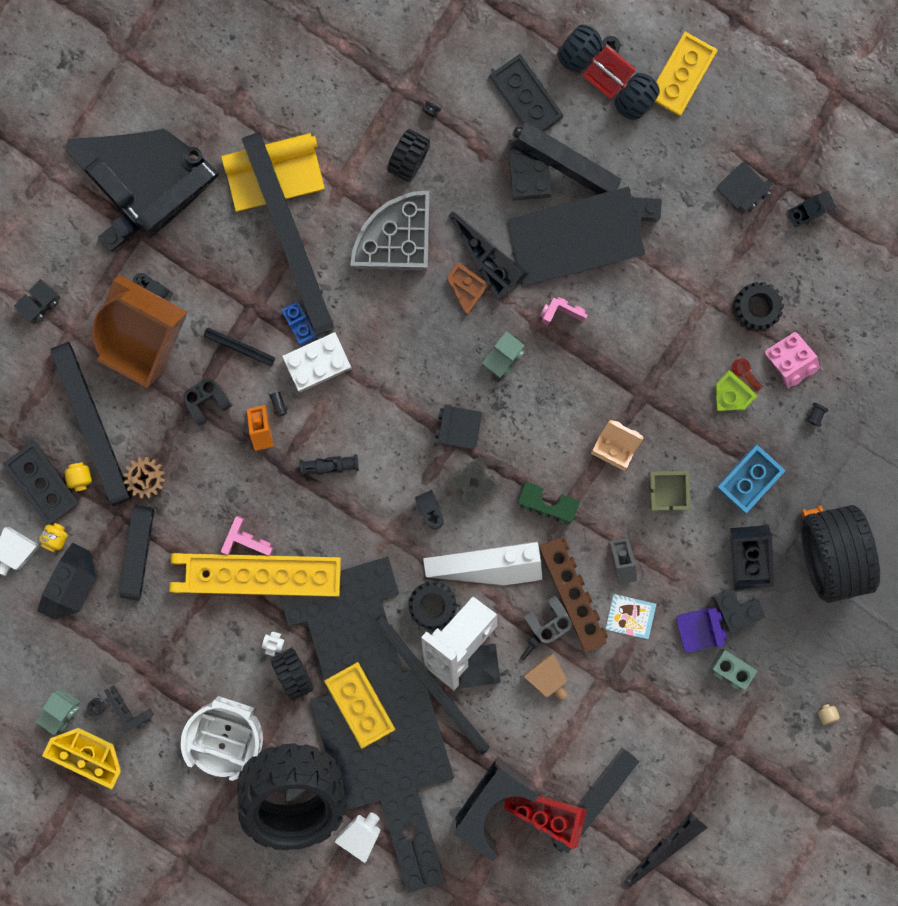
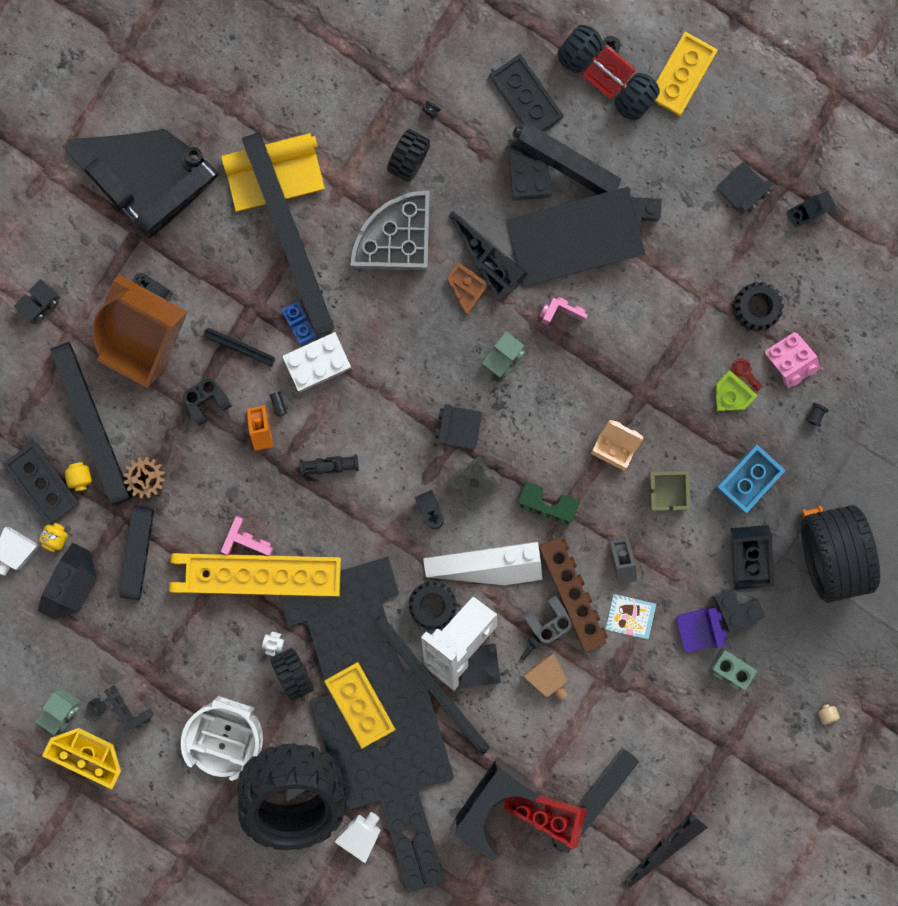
black slope [98,214,140,252] -> none

